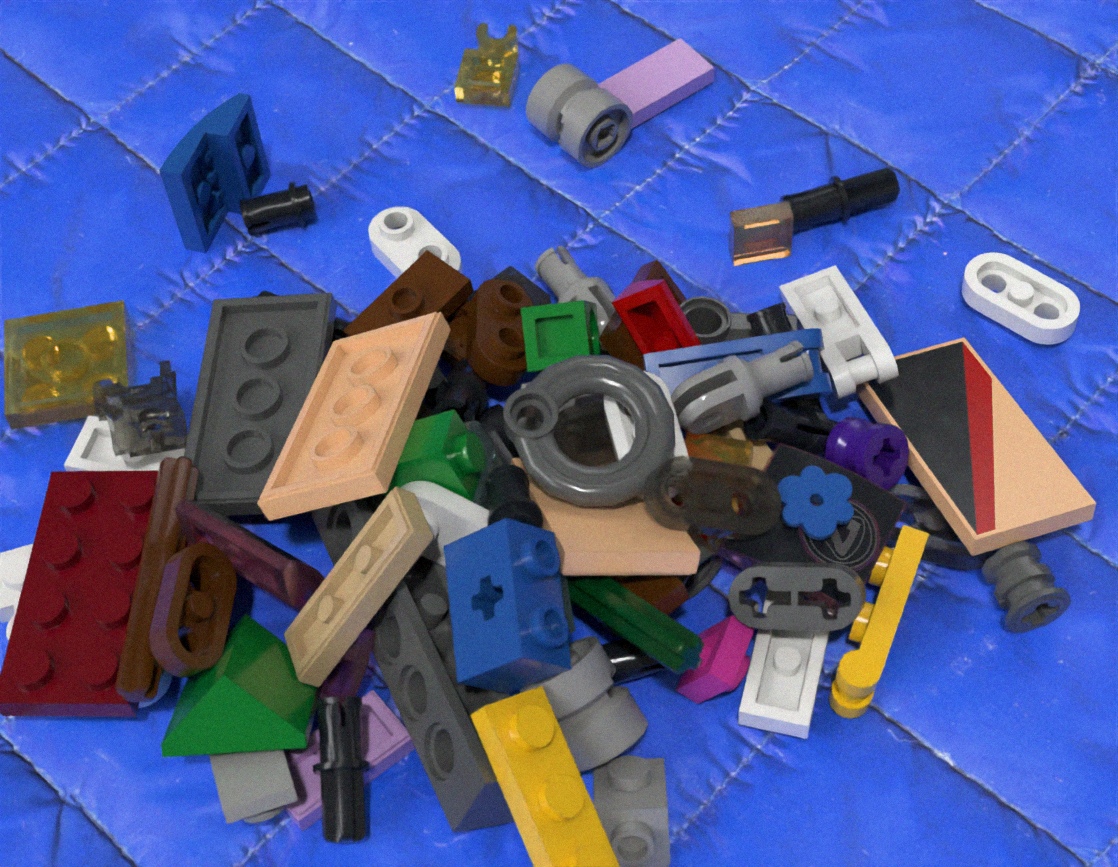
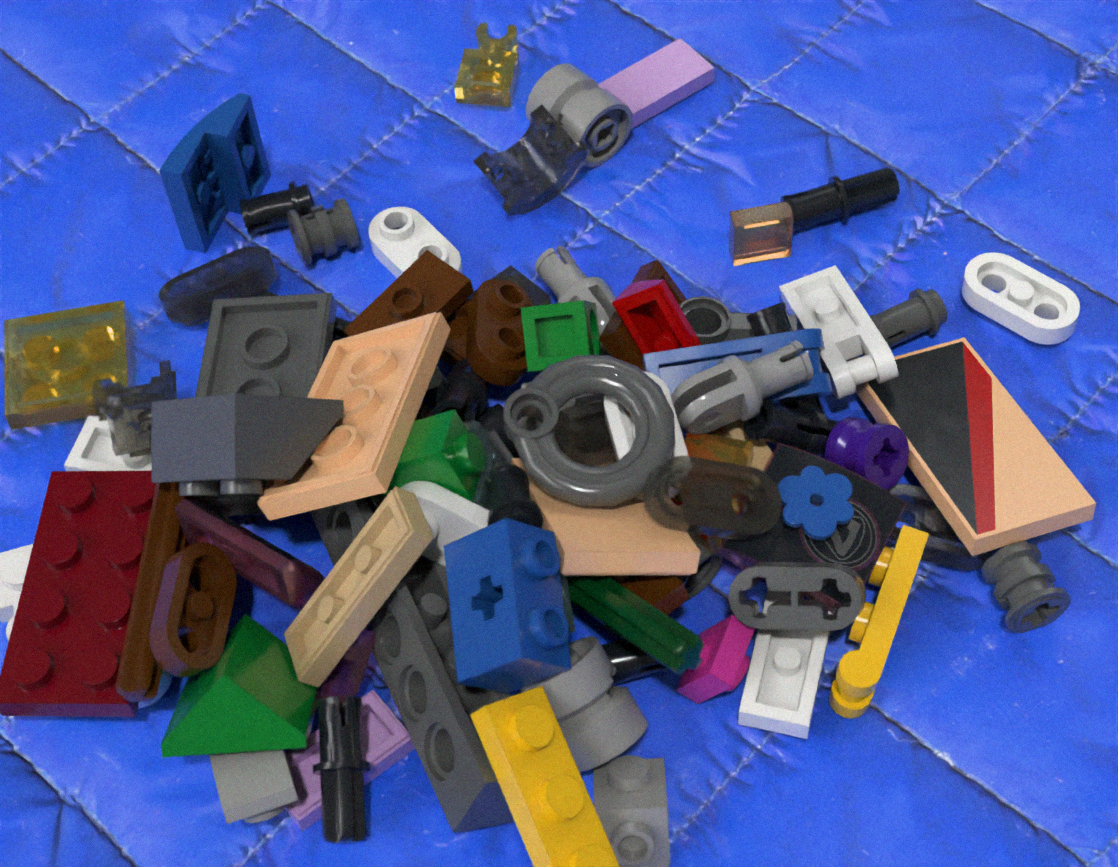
none -> dark grey slope [151,393,344,497]
none -> clear smoke plate [158,246,277,326]
none -> dark grey bush [287,198,359,266]
none -> clear smoke piece [474,104,589,216]
none -> dark grey pin [870,288,948,348]

